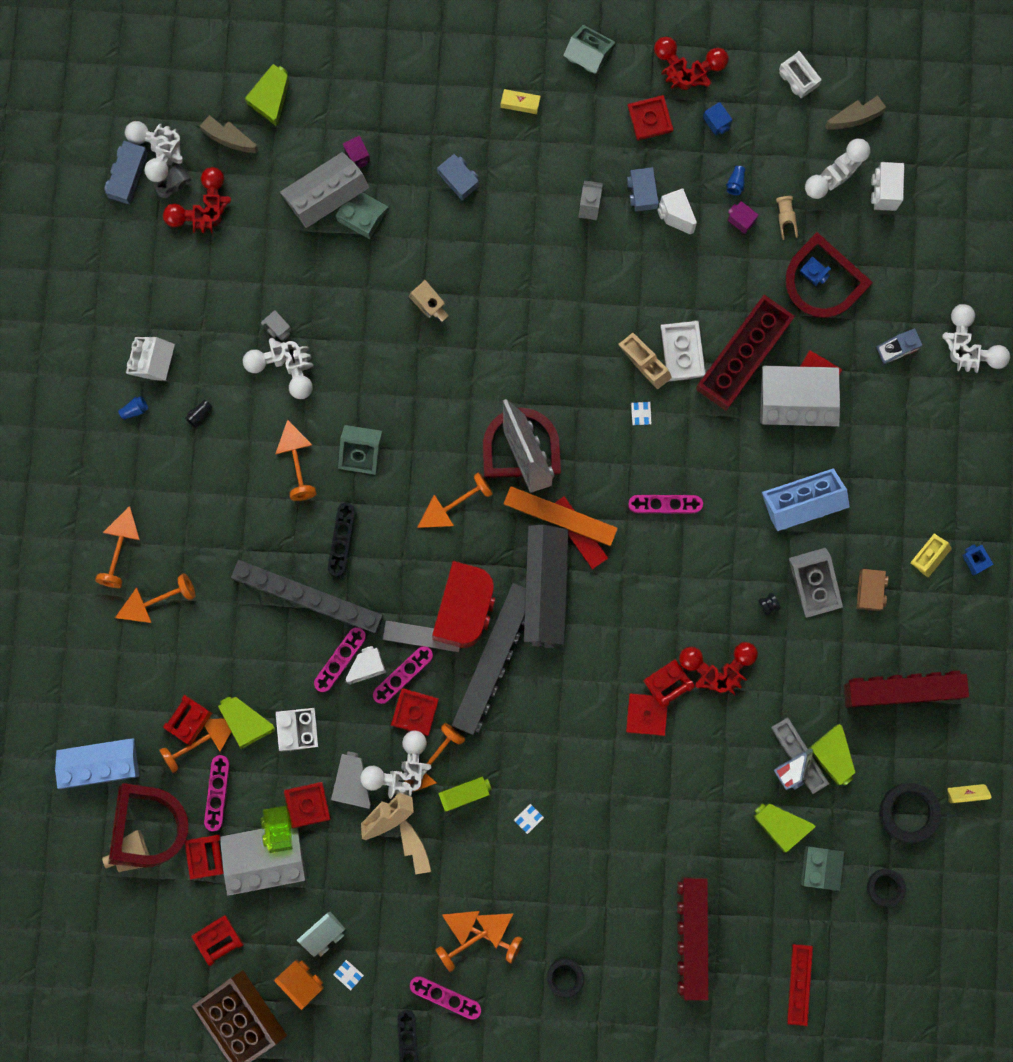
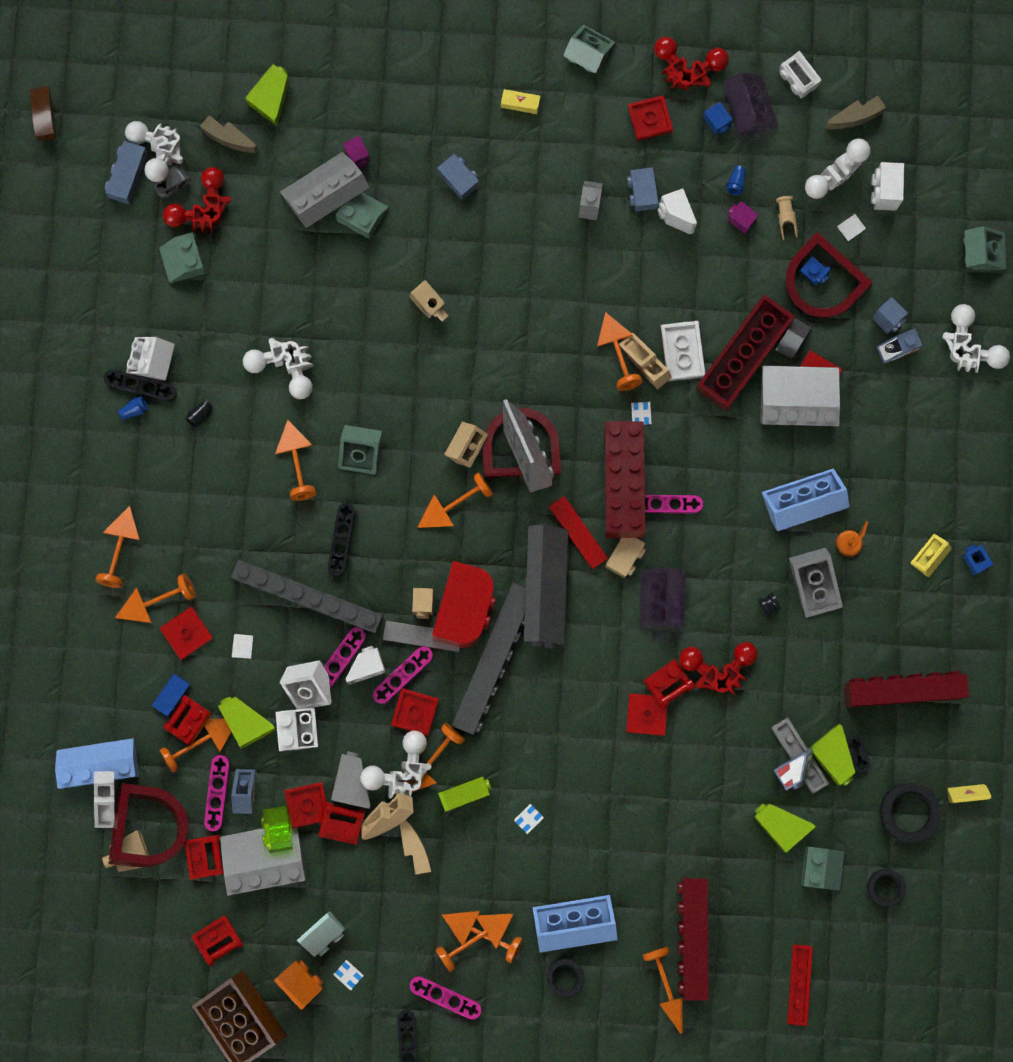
light grey brick [261,310,292,342] -> none
orange tile [503,486,618,546] -> none
medium nougat brick [856,569,888,611] -> none
none -> reddish brown slope [30,86,57,141]
none -> white slope [94,771,115,828]
none -> black beam [104,370,177,402]
none -> blue tile [152,674,190,717]
none -> sand green slope [159,232,206,284]
none -> red plate [159,606,213,660]
none -> sand blue slope [231,769,255,814]
none -> white sticker [232,634,253,659]
none -> white slope [280,660,331,710]
none -> red plate [318,802,365,845]
none -> tan brick [412,588,434,619]
none -> tan brick [444,422,488,468]
none -> light blue slope [533,895,618,952]
none -> orange piece [597,312,643,391]
none -> dark red brick [604,421,645,538]
none -> tan brick [605,538,646,578]
none -> clear purple slope [639,568,685,628]
none -> orange piece [642,946,683,1034]
none -> clear purple slope [723,73,778,135]
none -> dark grey slope [776,318,811,360]
none -> orange piece [835,521,868,557]
none -> white sticker [837,214,866,241]
none -> black beam [846,736,870,773]
none -> sand blue brick [872,297,908,334]
none -> sand green slope [964,226,1006,270]

